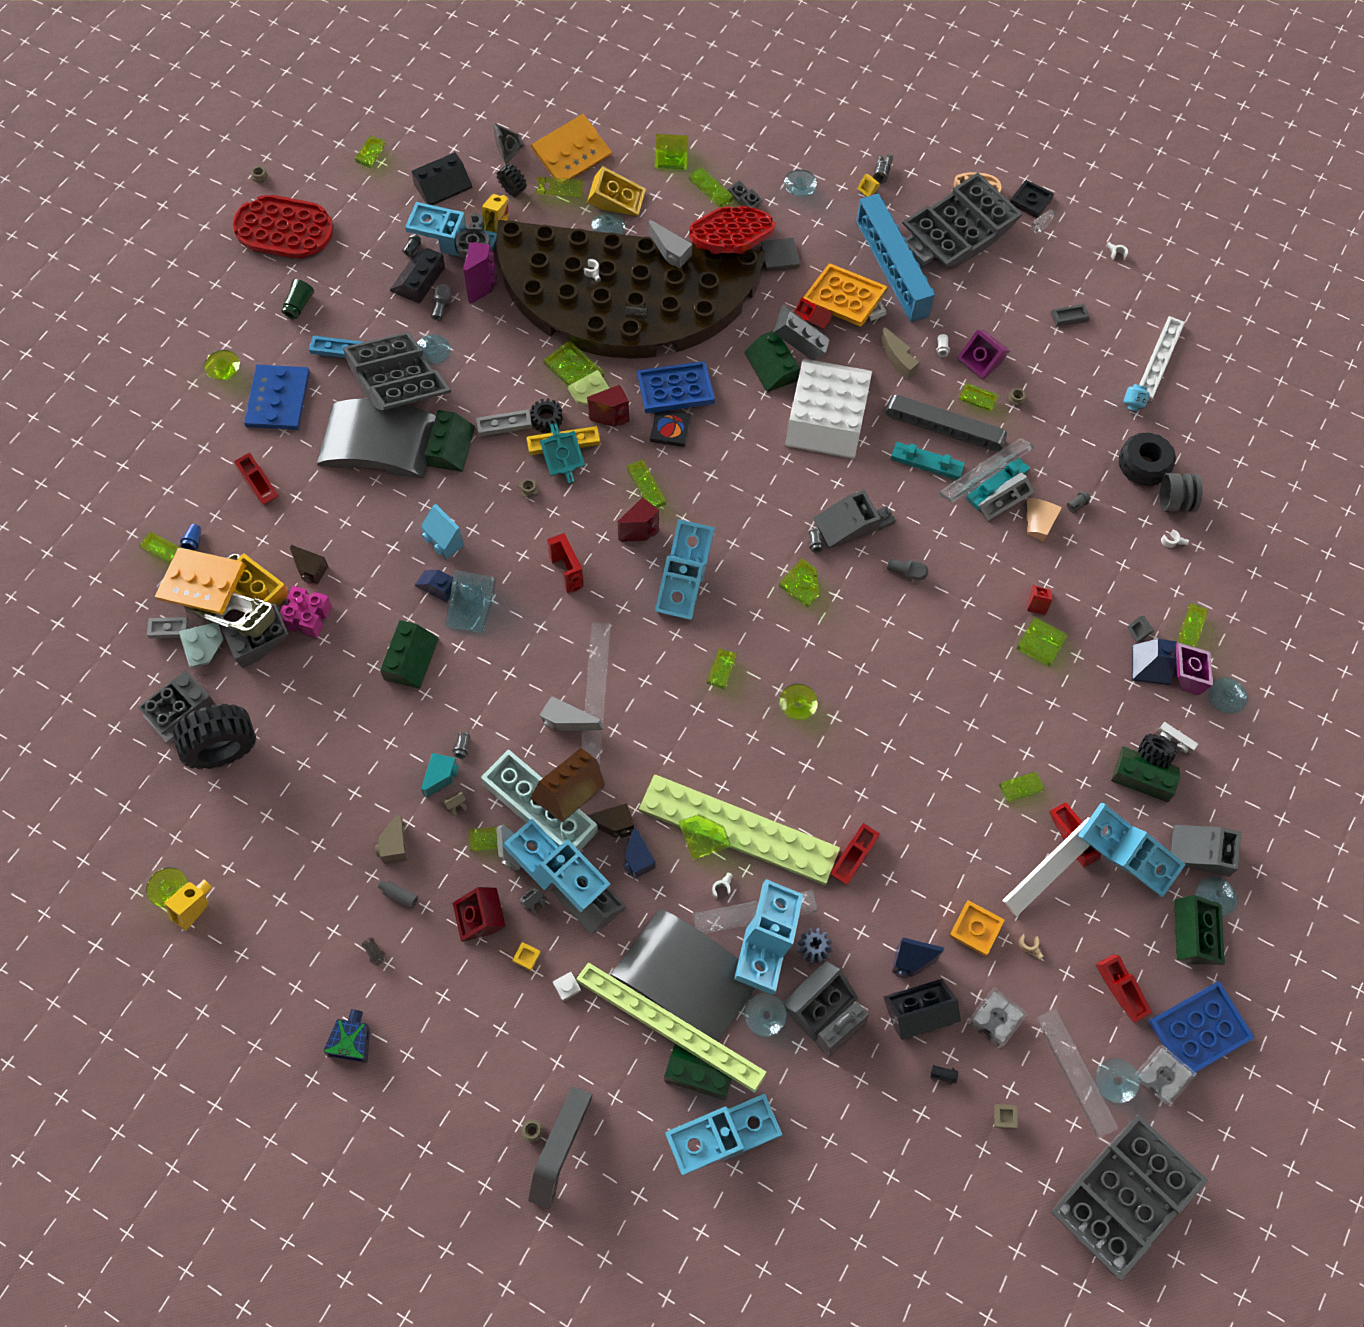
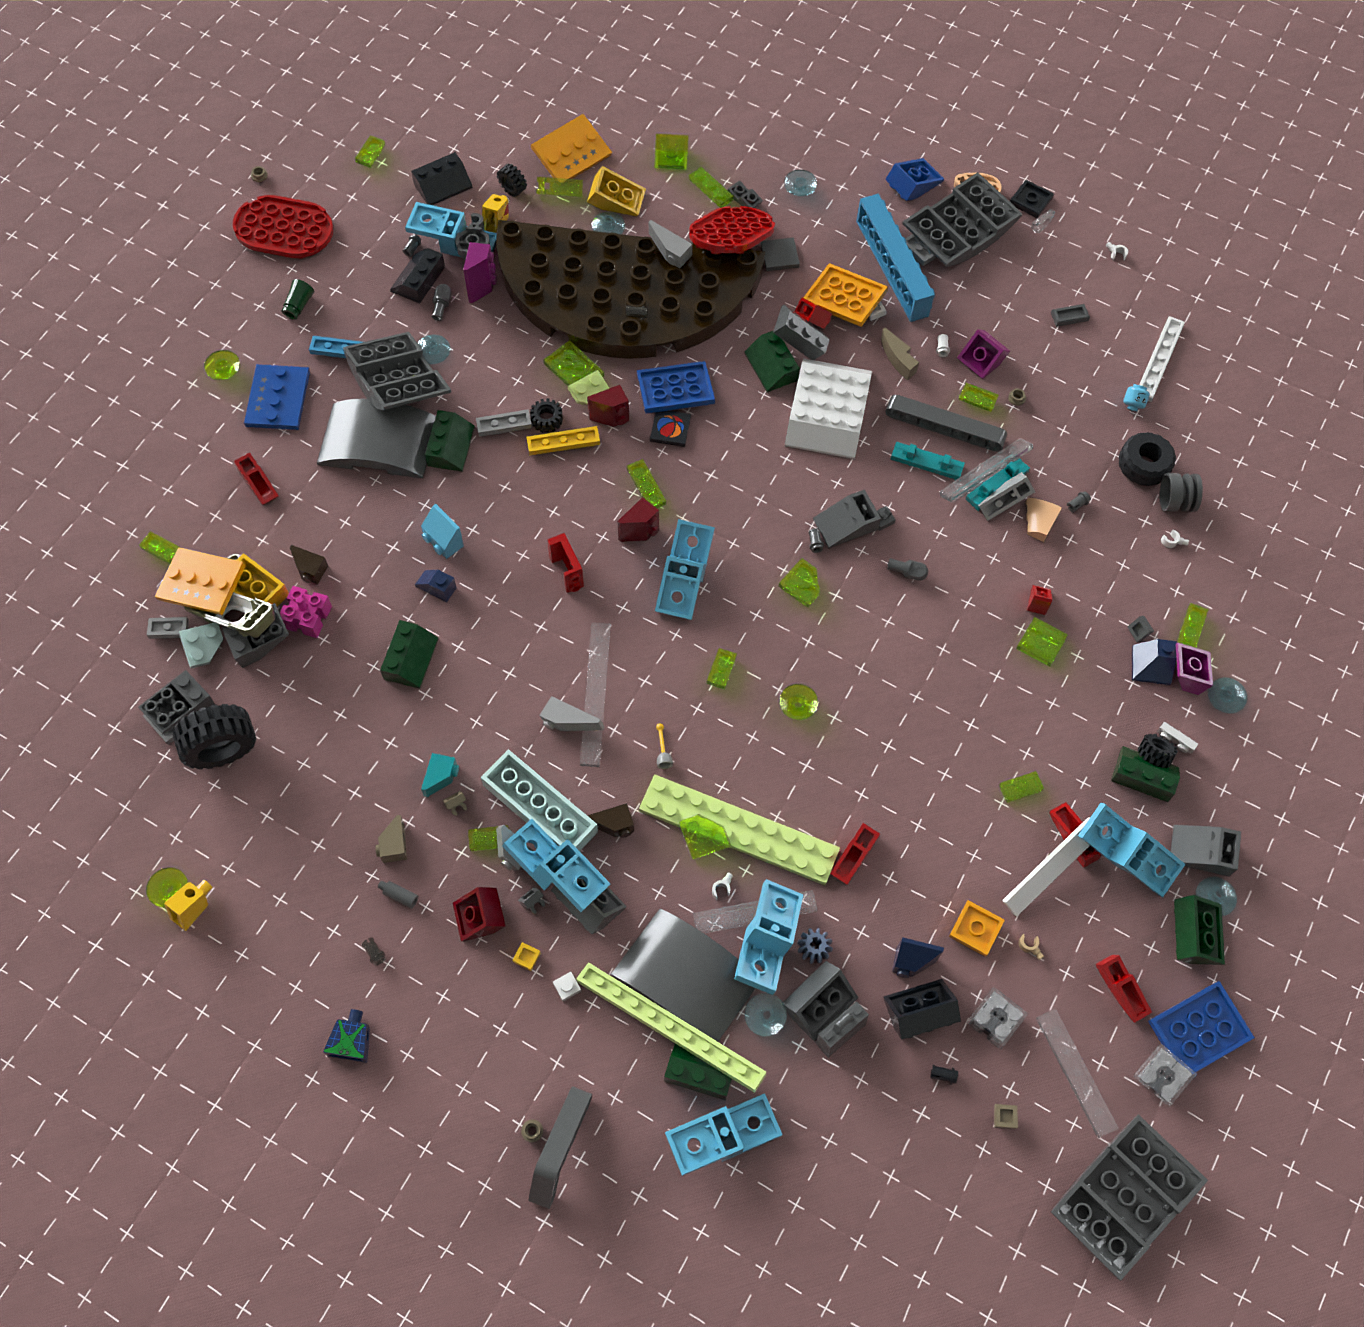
blue cone [180,524,201,551] -> none
clear light blue slope [445,570,496,633] -> none
dark grey pin [453,732,470,758] -> none
dark grey slope [493,123,524,165] -> none
dark tan plate [519,479,539,498] -> none
reddish brown slope [531,748,605,823] -> none
teal plate [540,423,585,484] -> none
white piece [584,259,601,282] -> none
dark blue slope [623,828,656,879] -> none
yellow tile [857,174,880,197] -> none
dark grey hinge [873,154,893,183] -> none
clear light blue dish [1095,1058,1140,1103] -> none
none -> light grey hinge [656,723,673,769]
none -> blue slope [885,158,945,201]

